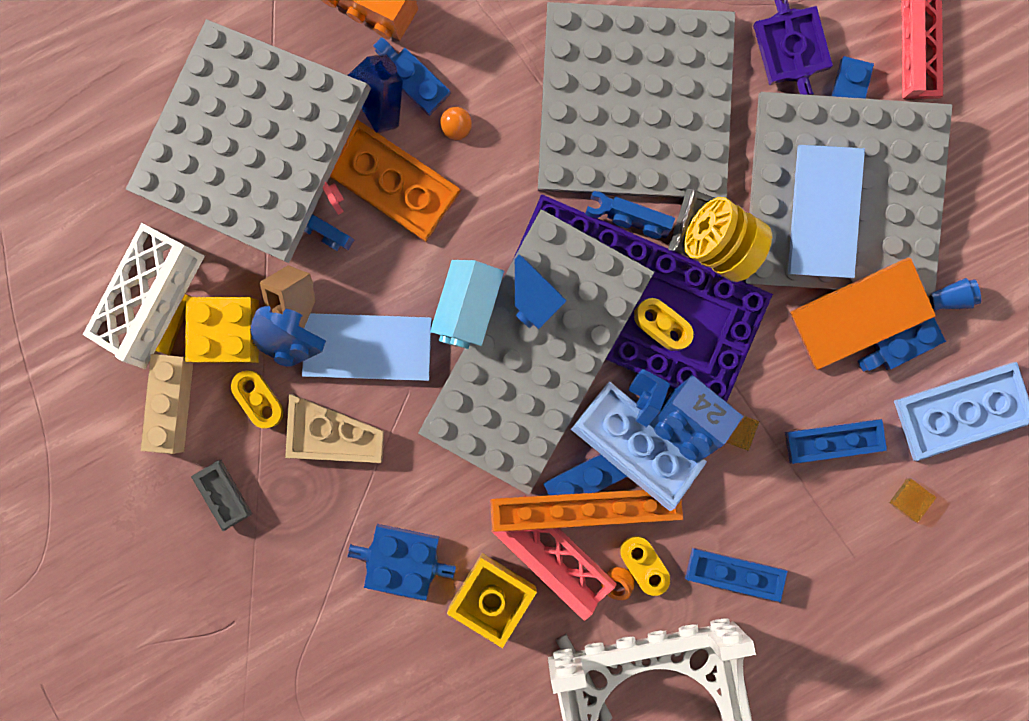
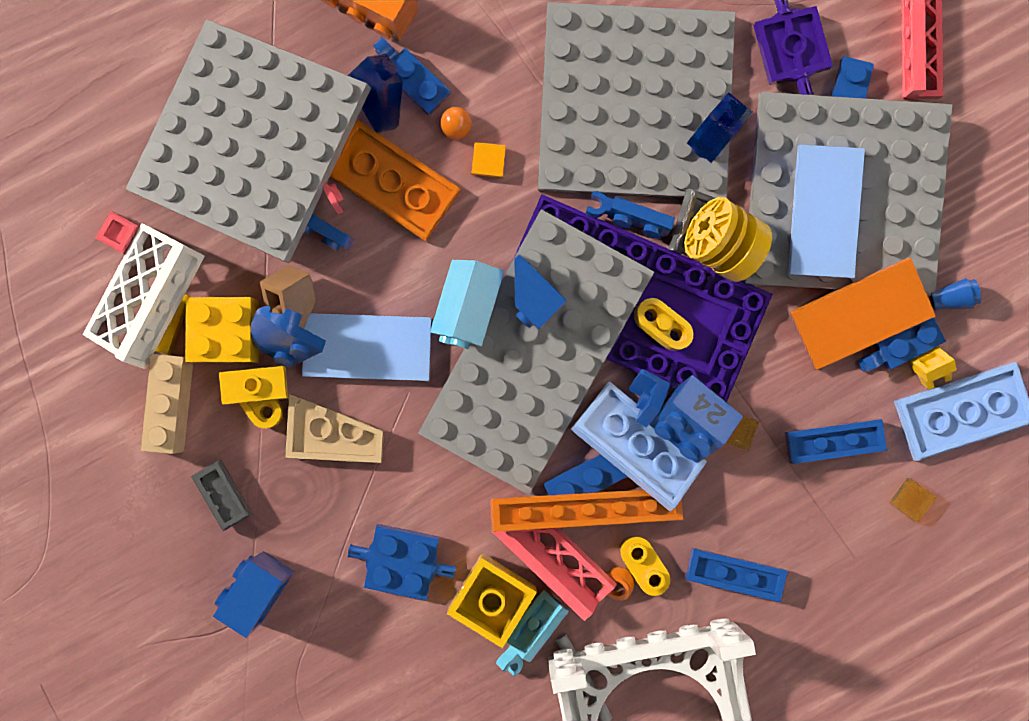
none -> coral tile [96,211,140,254]
none -> blue brick [213,551,295,638]
none -> yellow plate [219,366,288,405]
none -> light orange tile [471,142,506,179]
none -> medium azure plate [496,589,569,677]
none -> clear blue slope [687,92,753,163]
none -> yellow tile [909,346,957,390]

